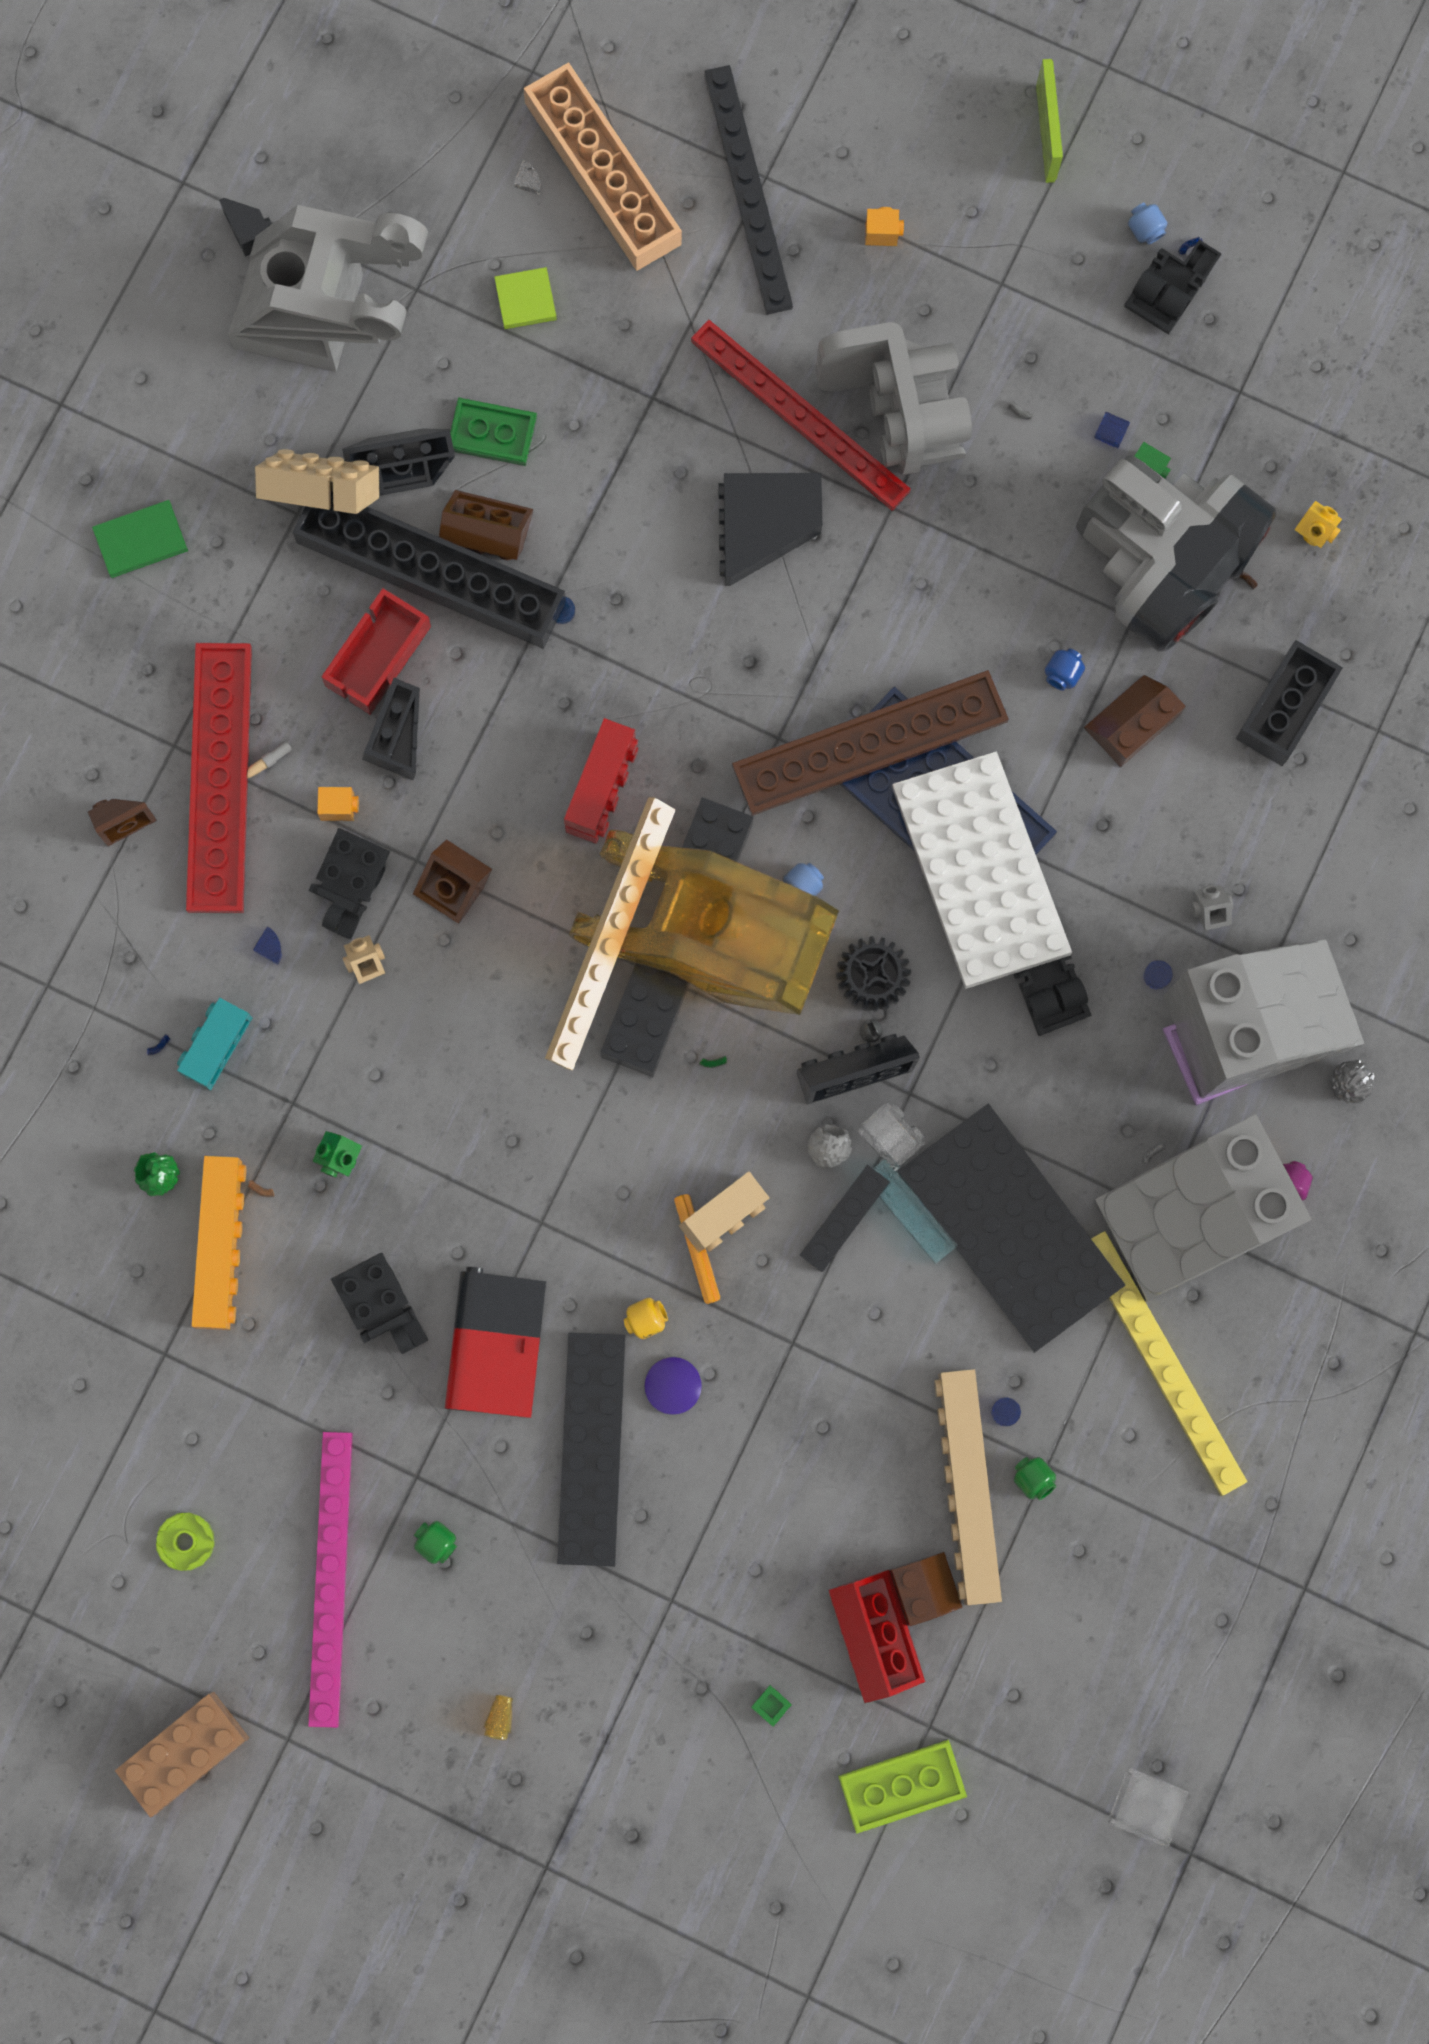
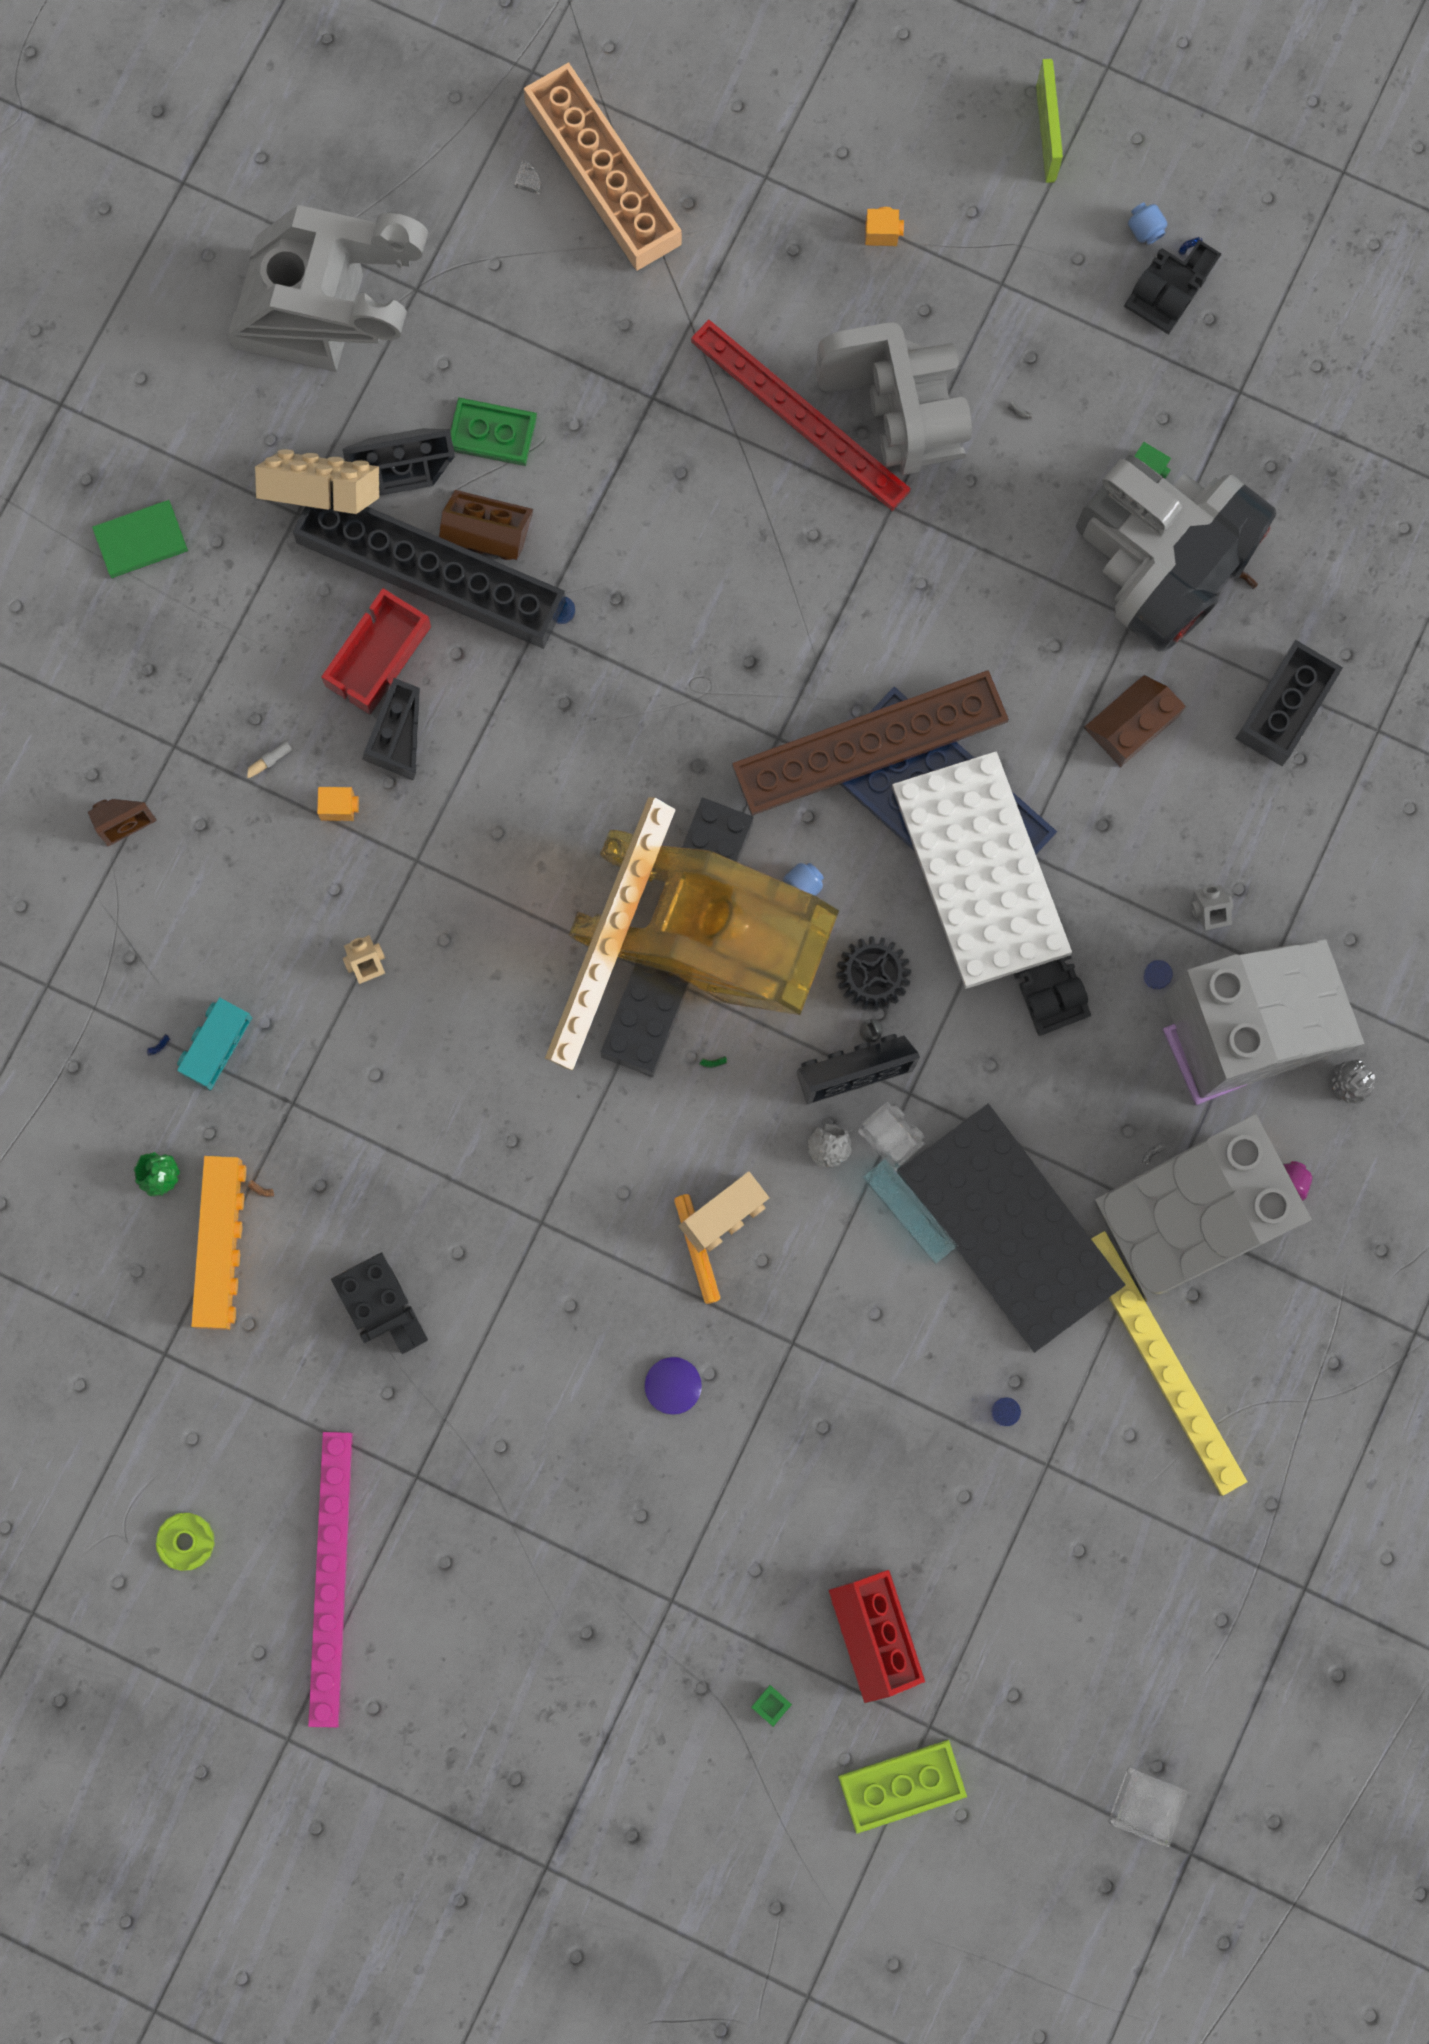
medium nougat brick [115,1692,249,1818] -> none
red plate [186,643,252,913] -> none
black slope [219,198,272,257] -> none
clear blue tile [253,926,282,965] -> none
black plate [309,828,390,940] -> none
green brick [312,1131,362,1178] -> none
reddish brown slope [413,839,492,924] -> none
green head [414,1521,457,1564] -> none
door [444,1267,546,1418] -> none
clear yellow cone [483,1695,513,1741] -> none
lime tile [494,267,557,330] -> none
black plate [557,1333,626,1567] -> none
red piece [564,718,639,844] -> none
yellow head [623,1297,668,1340] -> none
black plate [704,65,793,315] -> none
black slope [718,473,823,586] -> none
black plate [800,1165,890,1272] -> none
reddish brown slope [889,1552,963,1627] -> none
tan brick [934,1369,1002,1605] -> none
green head [1014,1457,1056,1501] -> none
blue head [1044,648,1085,691] -> none
clear blue tile [1094,412,1130,448] -> none
yellow brick [1294,501,1342,548] -> none

